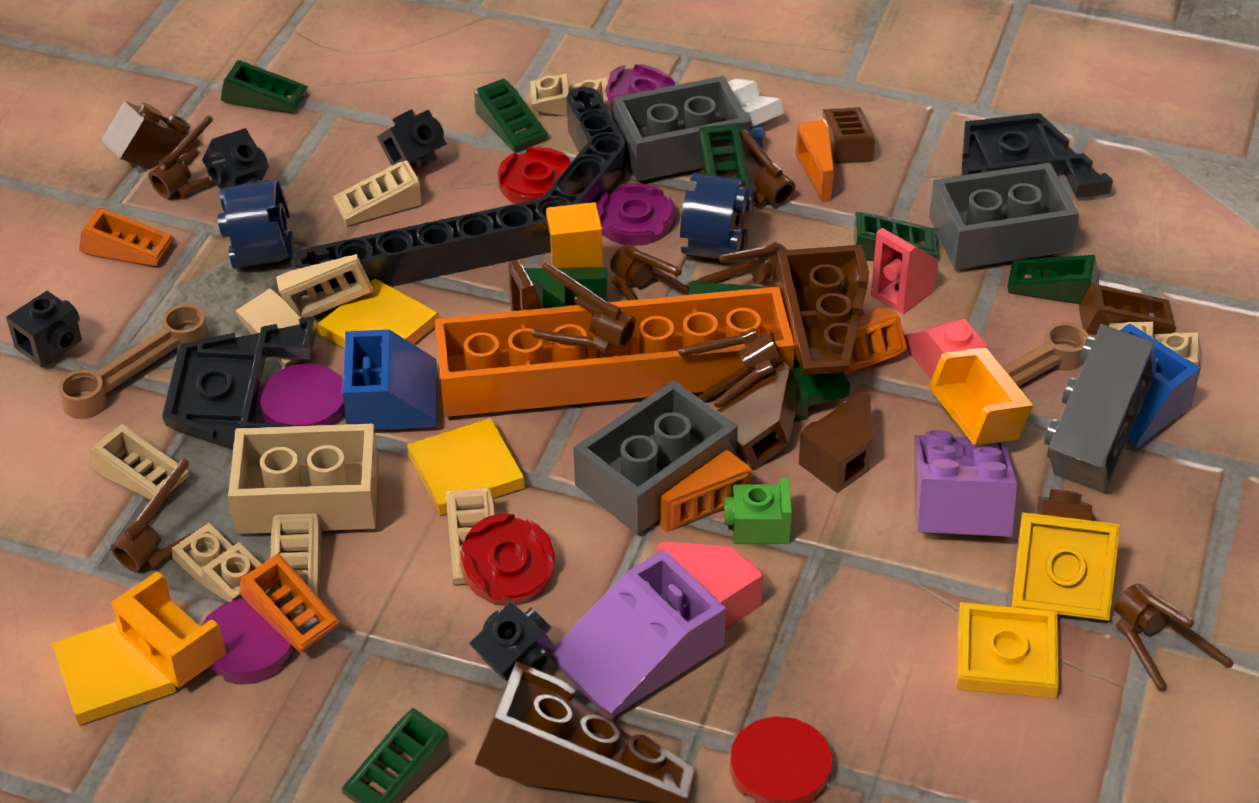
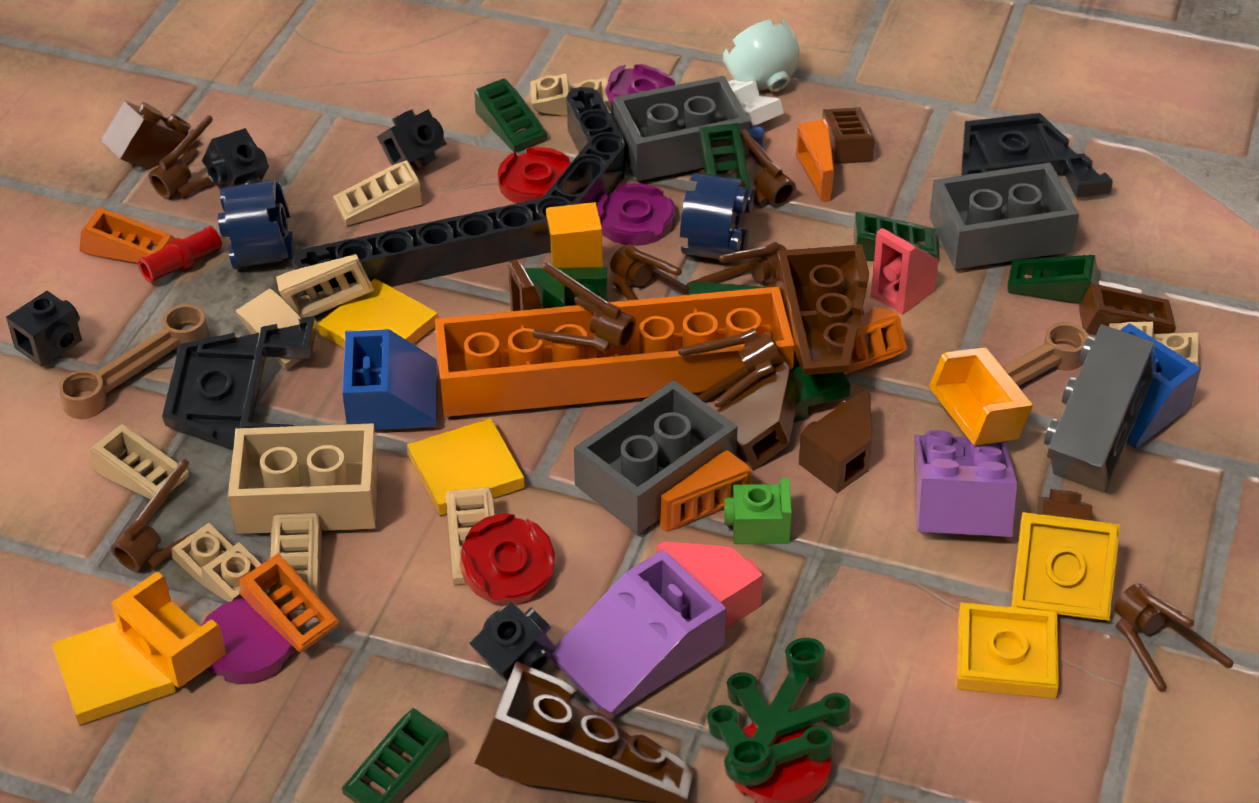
dark green slope [221,60,308,113] -> none
magenta tile [259,364,344,426] -> none
coral slope [904,318,988,380] -> none
none -> red pin [138,226,222,283]
none -> dark green plant [707,638,852,785]
none -> light aqua cylinder [723,19,800,92]

